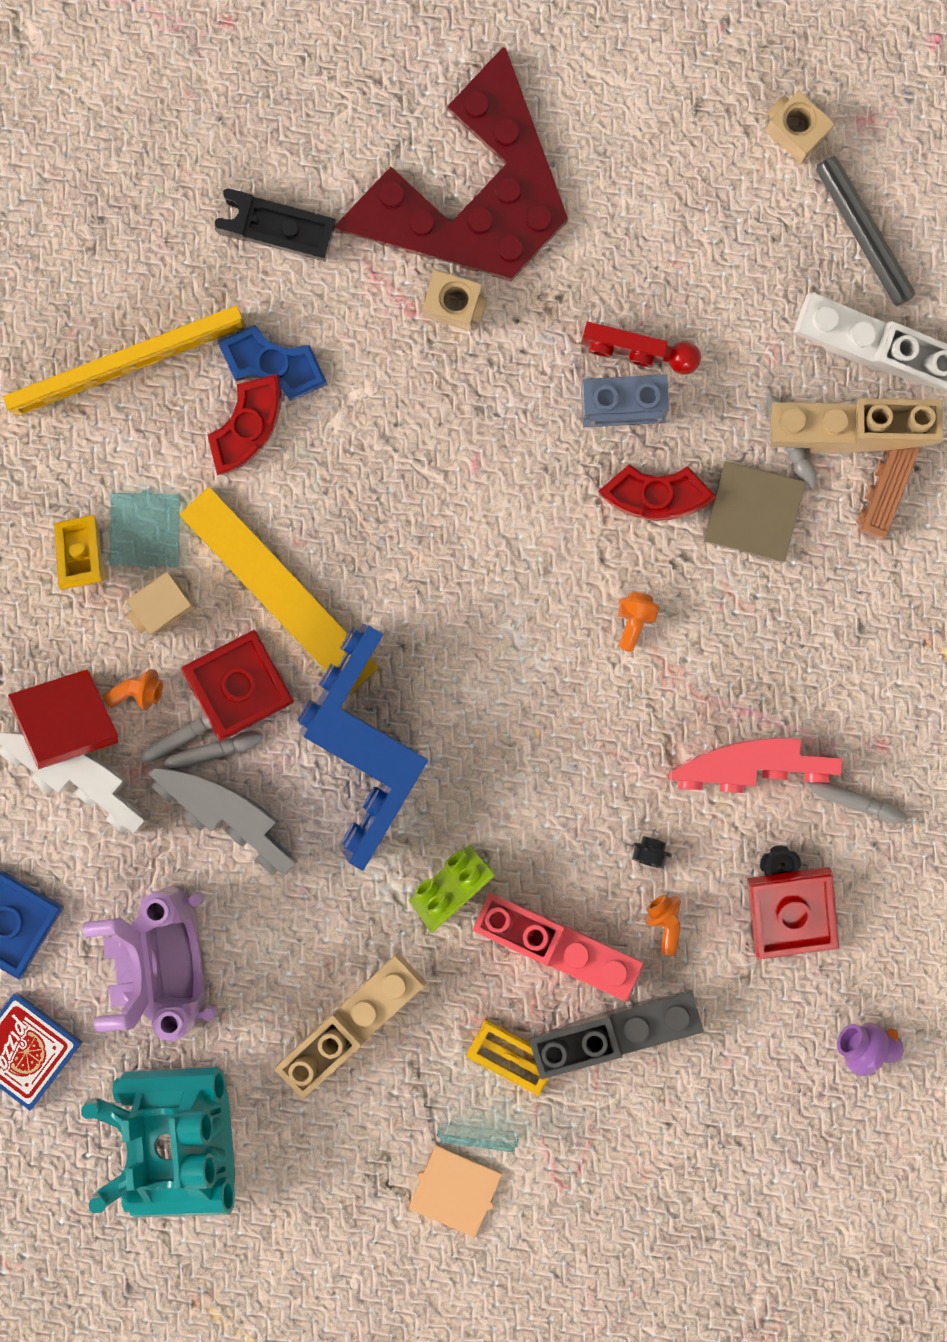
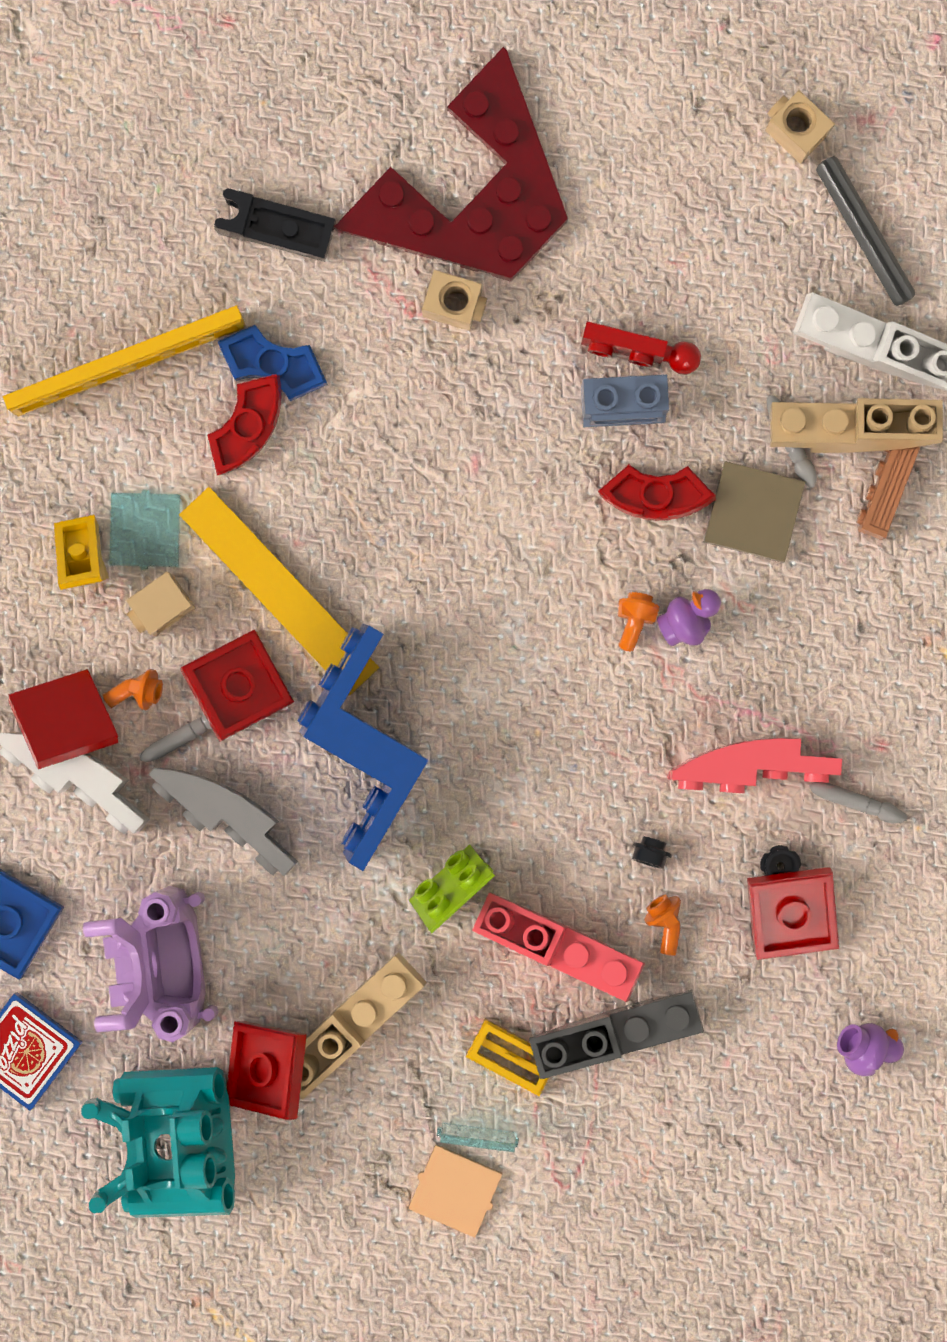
light grey piece [164,732,263,769] -> none
none -> red tile [227,1021,307,1120]
none -> medium lavender animal [657,589,721,646]

